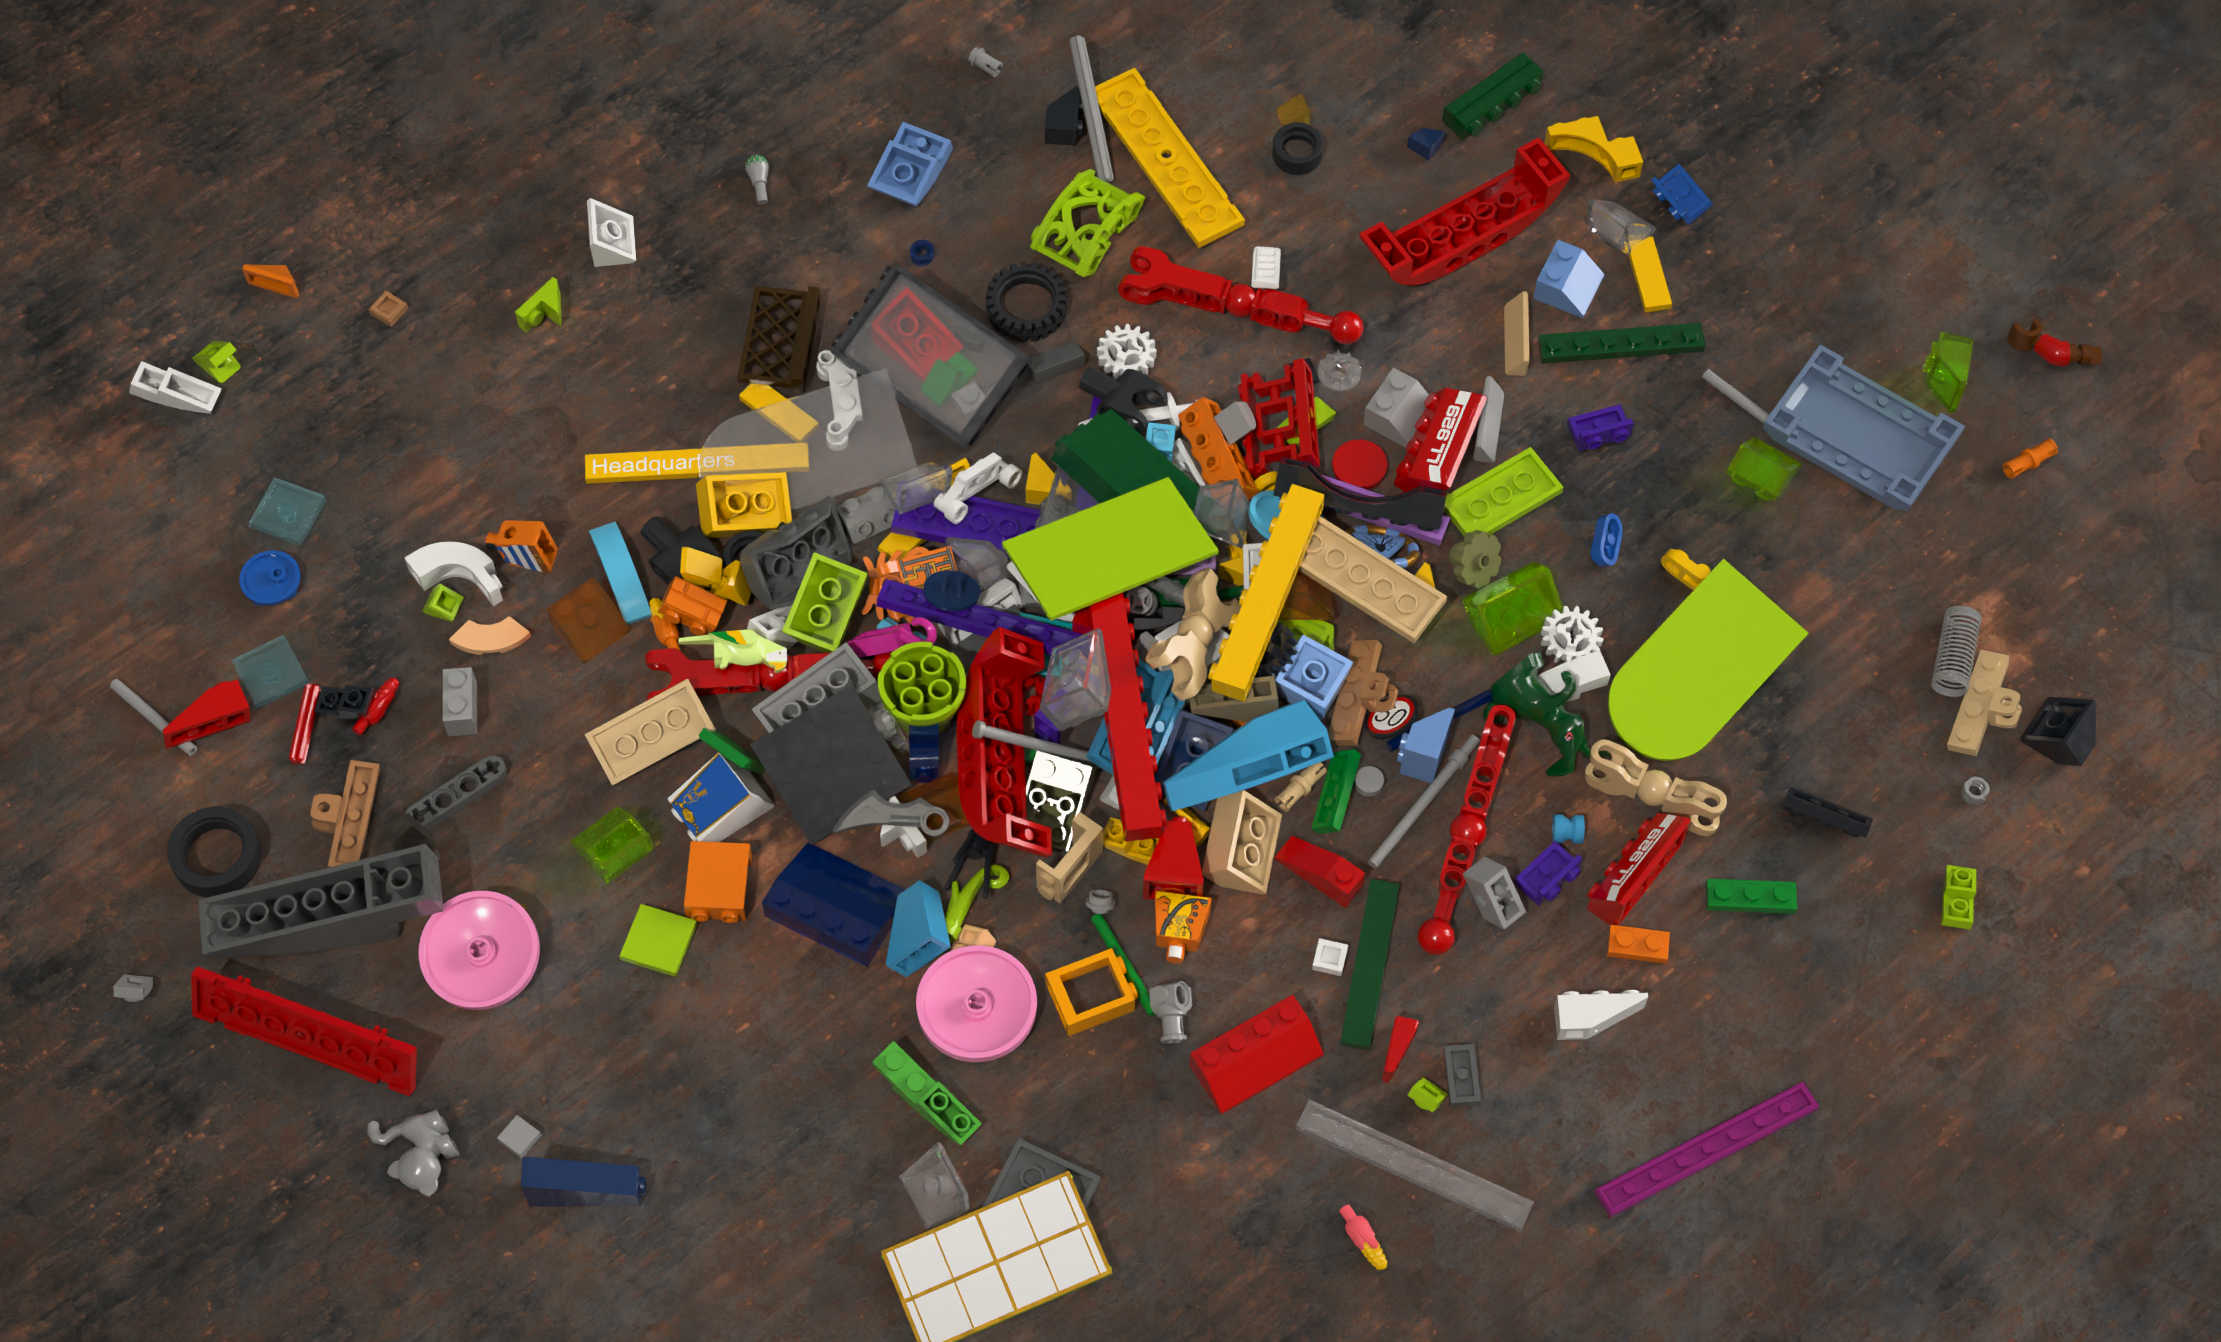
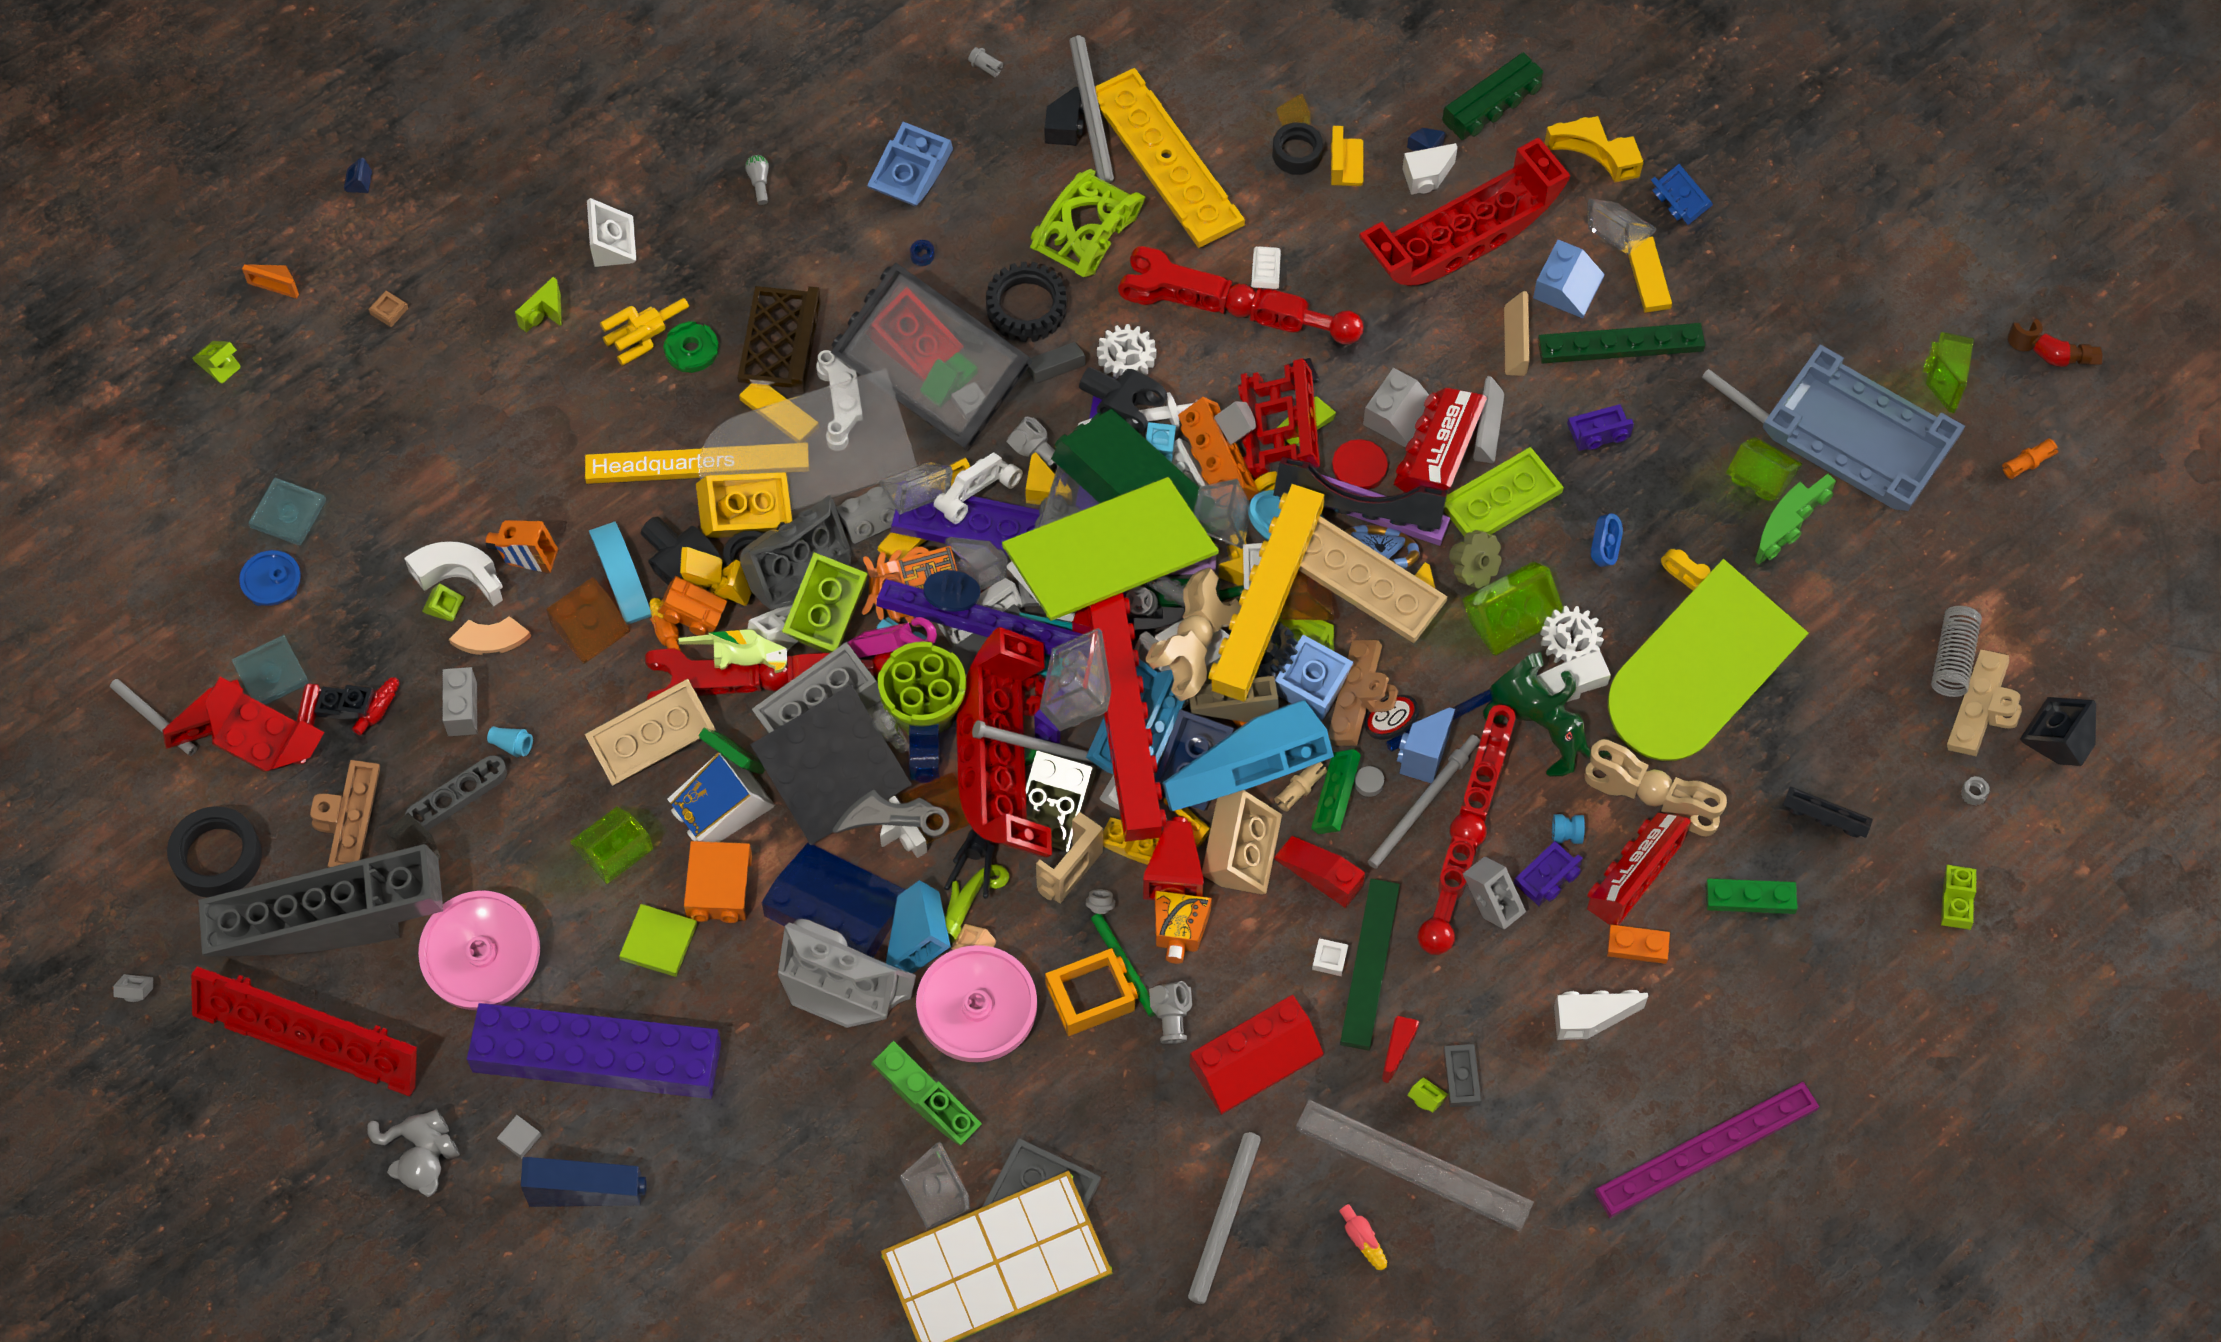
white slope [129,361,221,414] -> none
clear gear [1318,350,1362,391] -> none
none -> red piece [205,676,324,772]
none -> dark blue slope [344,158,372,193]
none -> dark purple brick [467,1003,721,1099]
none -> medium azure cone [487,726,533,757]
none -> yellow plant [600,298,689,366]
none -> green tile [663,321,719,373]
none -> light grey slope [778,919,916,1028]
none -> light grey connector [1006,416,1057,470]
none -> light grey axle [1188,1132,1261,1304]
none -> yellow panel [1331,126,1363,186]
none -> white slope [1402,143,1457,195]
none -> bright green slope [1755,474,1836,565]

